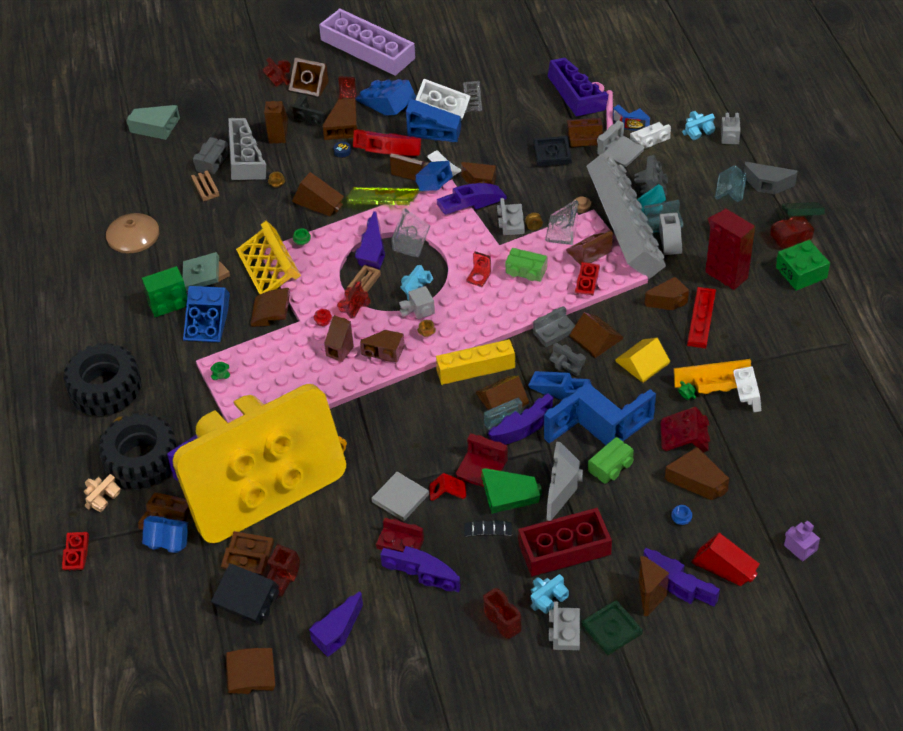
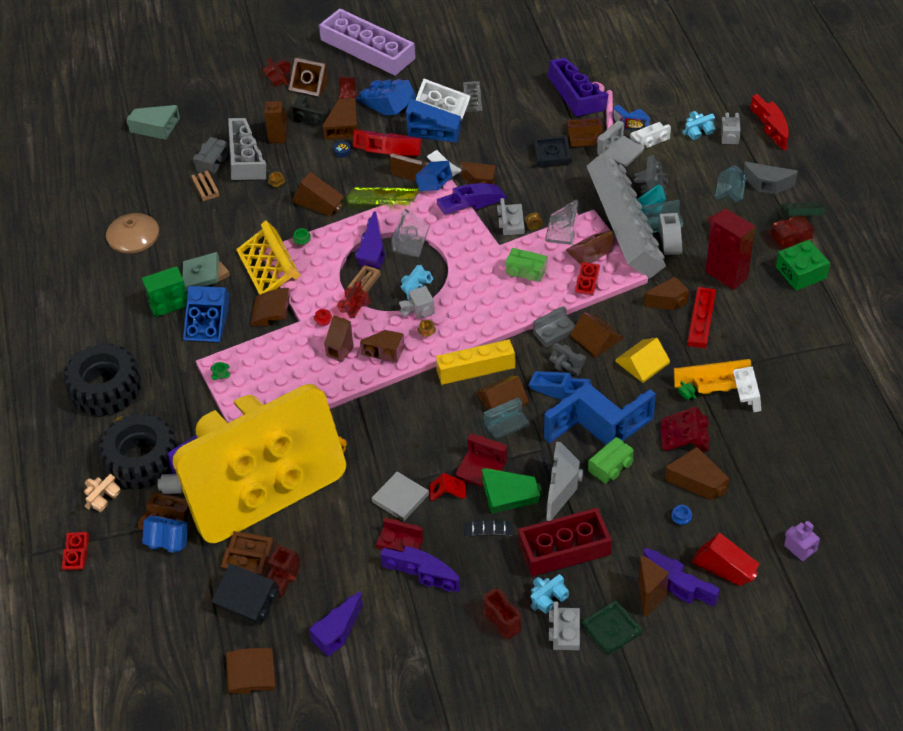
clear red bracket [466,251,491,287] -> none
dark purple slope [488,393,553,445] -> none
medium nougat plate [573,197,591,213] -> none
none -> light grey brick [158,473,183,494]
none -> red slope [750,94,788,150]

